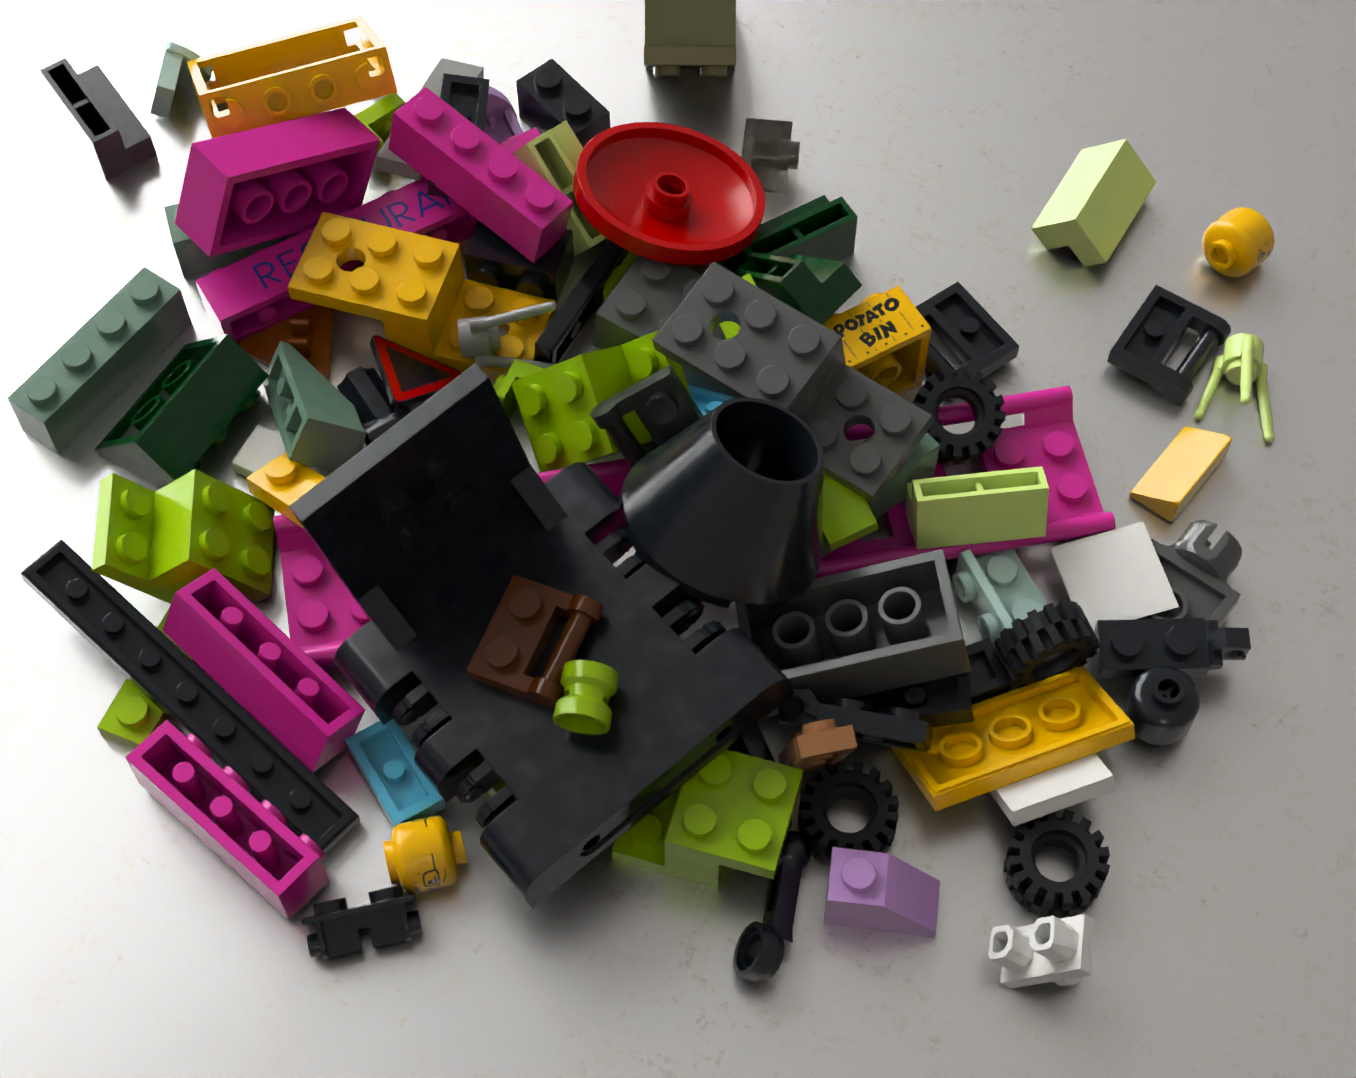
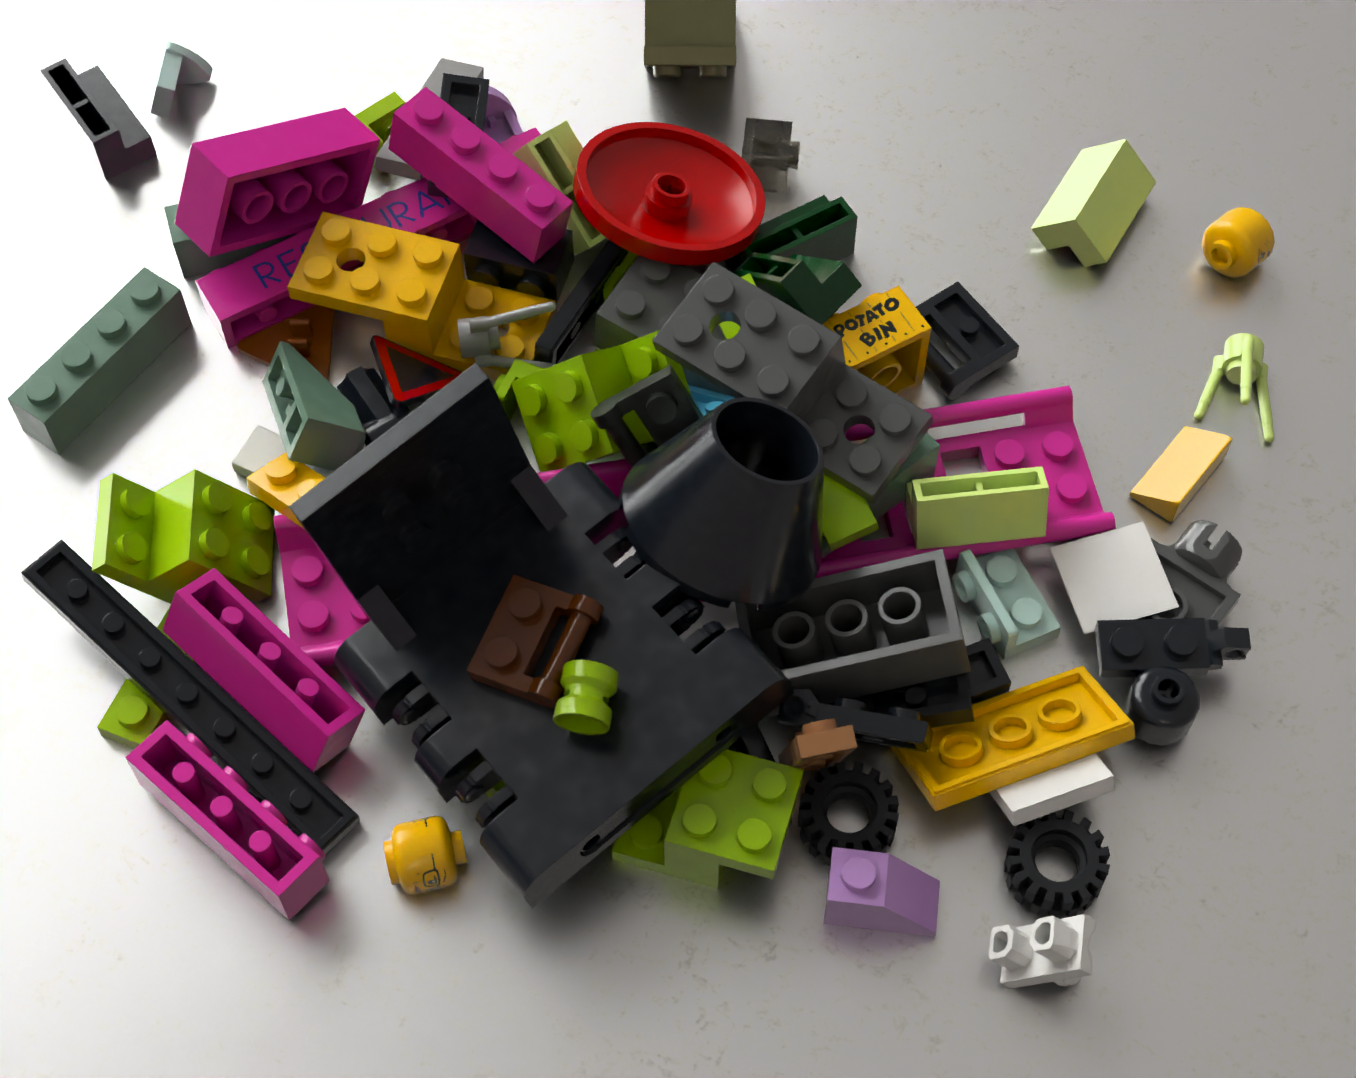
dark green slope [95,334,269,487] -> none
yellow window [186,16,398,138] -> none
black hinge [301,885,423,961] -> none
medium azure plate [345,719,446,827] -> none
black brick [516,59,611,148] -> none
black piece [733,830,812,982] -> none
black tyre [912,367,1006,465] -> none
black tyre [994,601,1100,688] -> none
black plate [1107,285,1231,403] -> none

